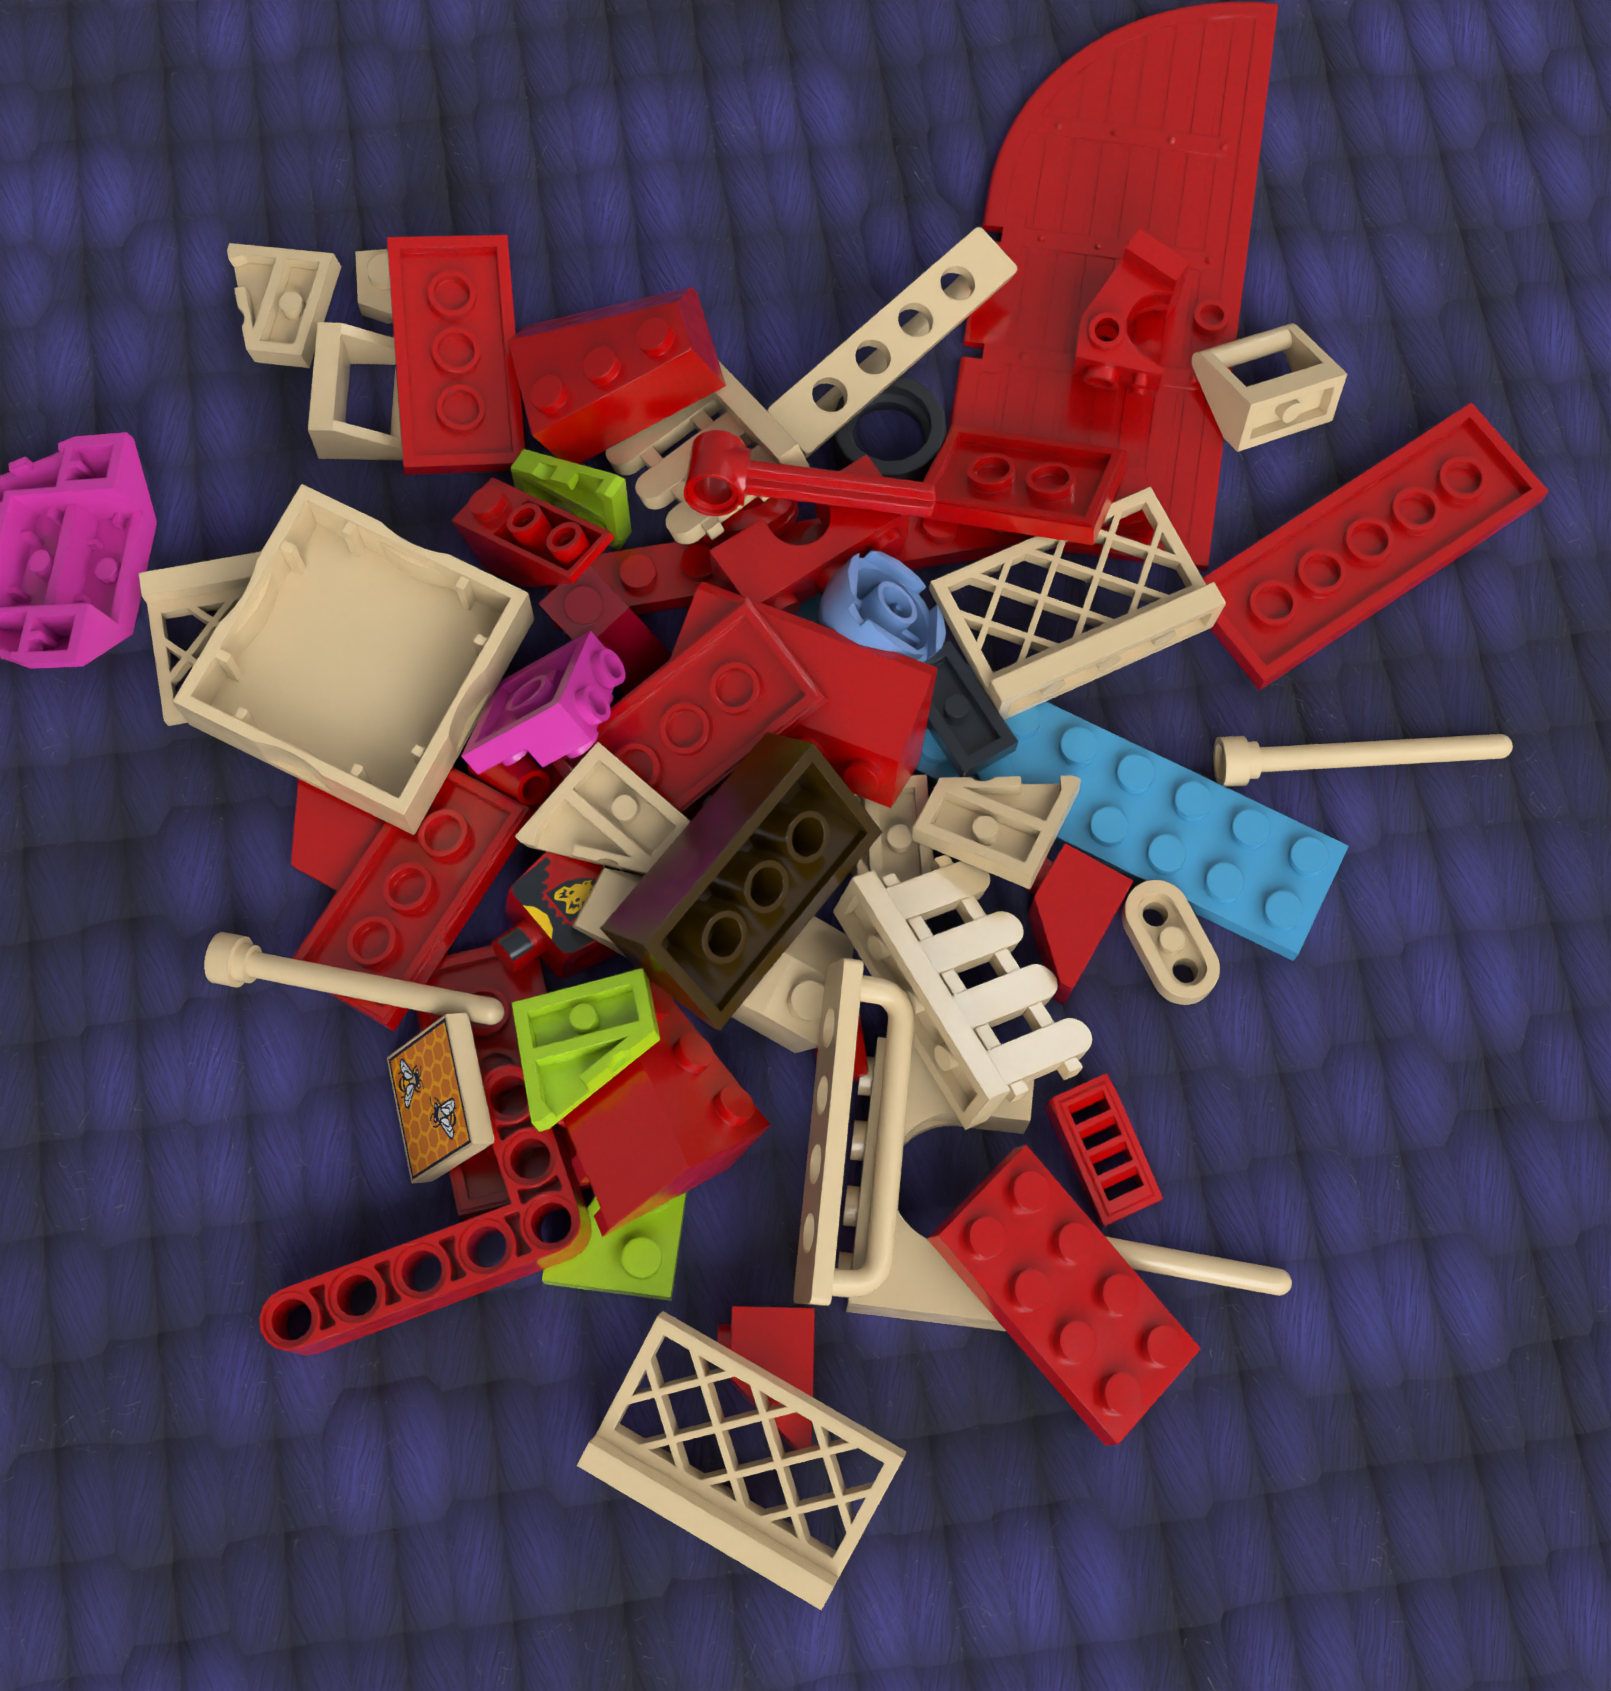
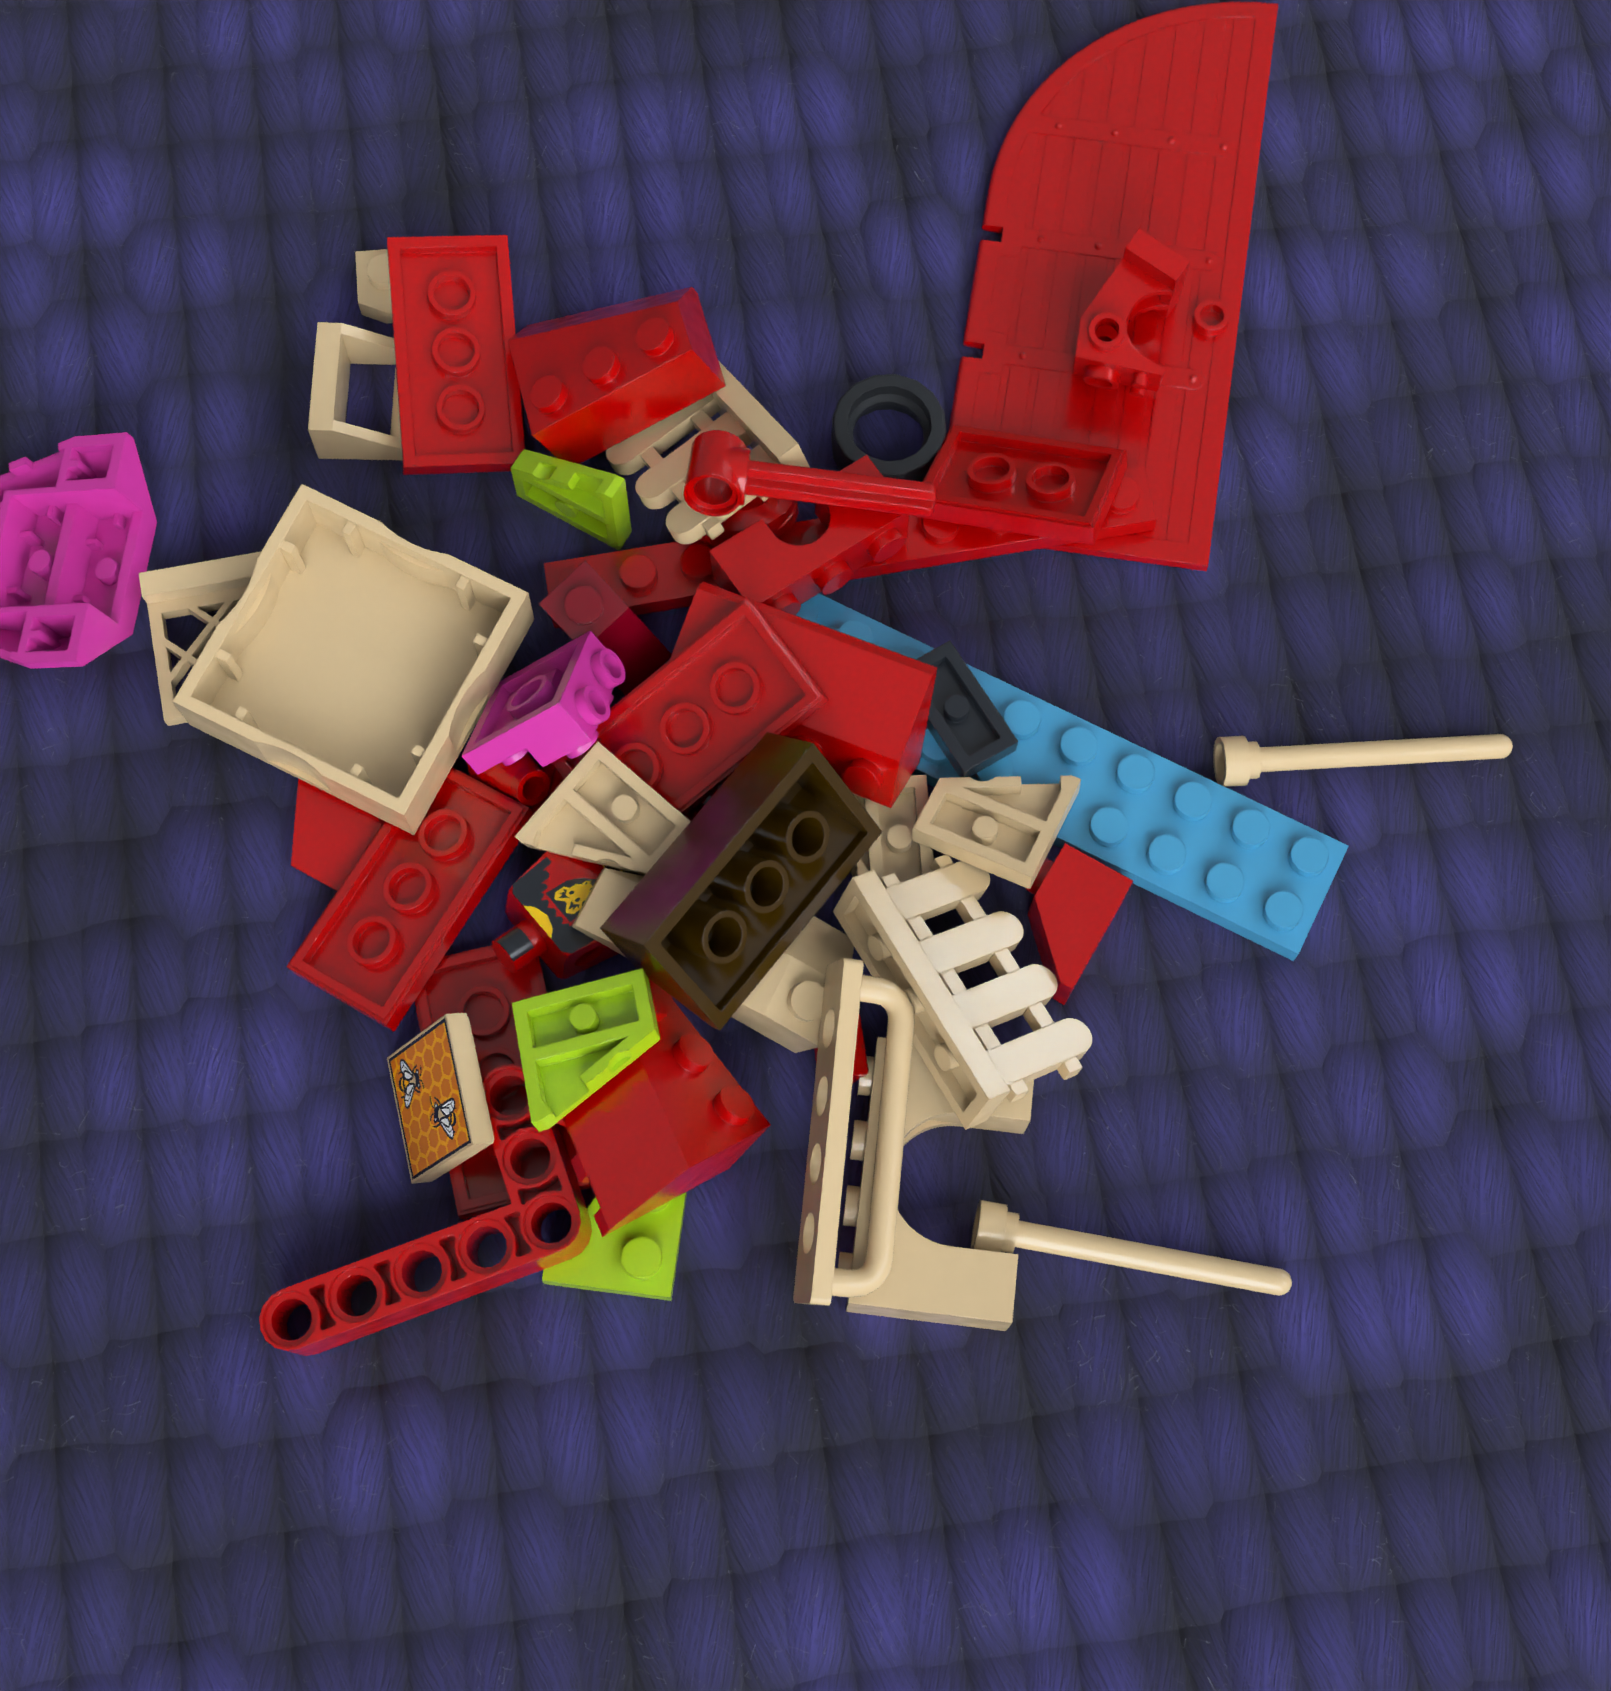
tan piece [204,932,504,1025] -> none
tan wing [227,243,341,368] -> none
red slope [451,477,615,588] -> none
tan fence [577,1311,906,1610] -> none
red slope [717,1306,815,1451] -> none
tan piece [767,227,1017,458] -> none
medium blue cylinder [818,551,946,663] -> none
red plate [927,1145,1201,1446] -> none
tan fence [929,487,1226,720] -> none
red slope [1044,1074,1163,1228] -> none
tan plate [1122,880,1220,1005] -> none
tan tile [1192,323,1347,452] -> none
red plate [1203,402,1549,691] -> none

